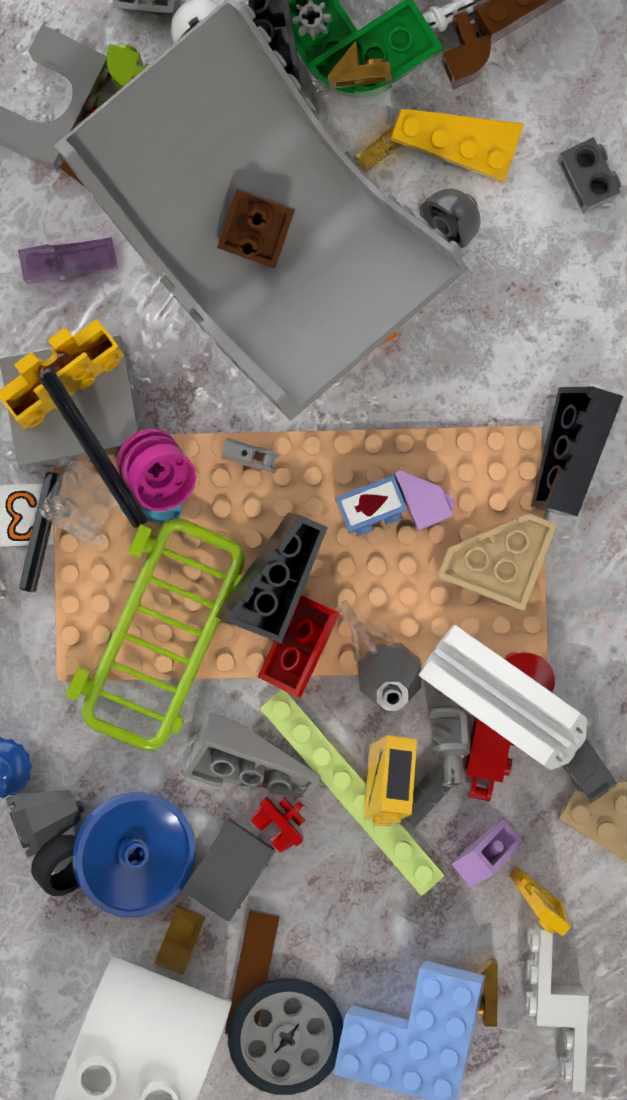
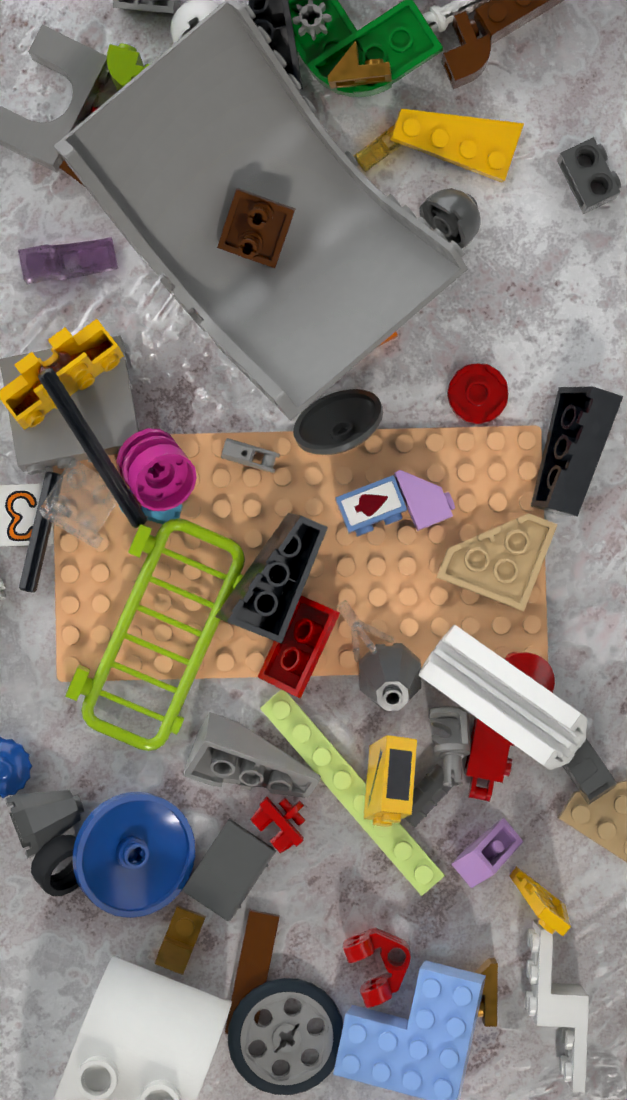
none -> dark grey dish [293,389,383,455]
none -> red piece [342,927,411,1008]
none -> red tile [447,363,509,425]

